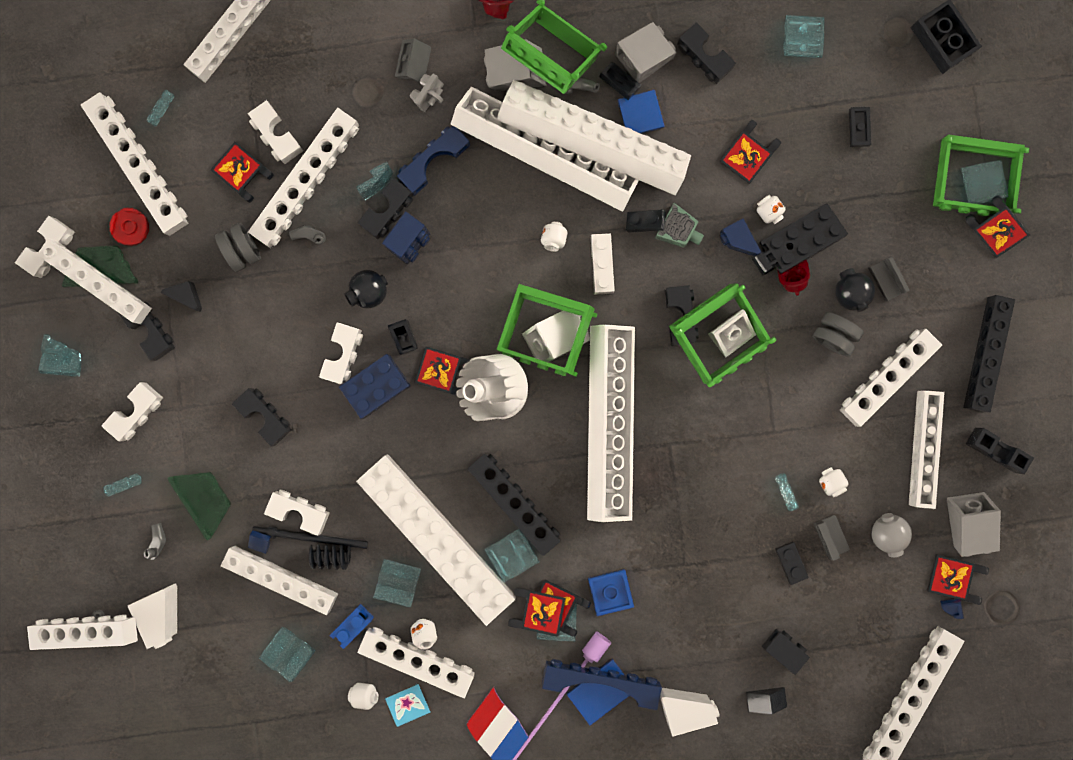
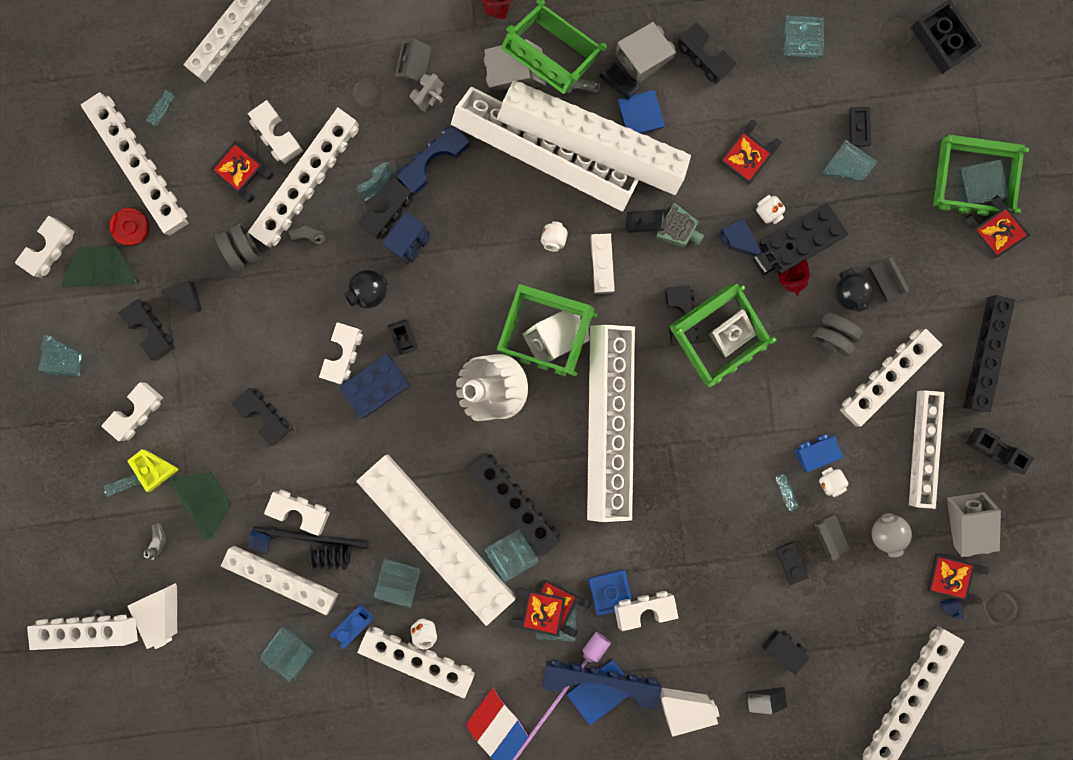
white brick [37,239,152,324] -> none
white head [348,683,378,710] -> none
medium azure sticker [385,684,430,727] -> none
flag [415,347,470,396] -> none
none -> neon yellow wing [128,449,178,492]
none -> white arch [614,591,678,631]
none -> blue brick [795,434,843,472]
none -> clear light blue slope [822,140,878,180]

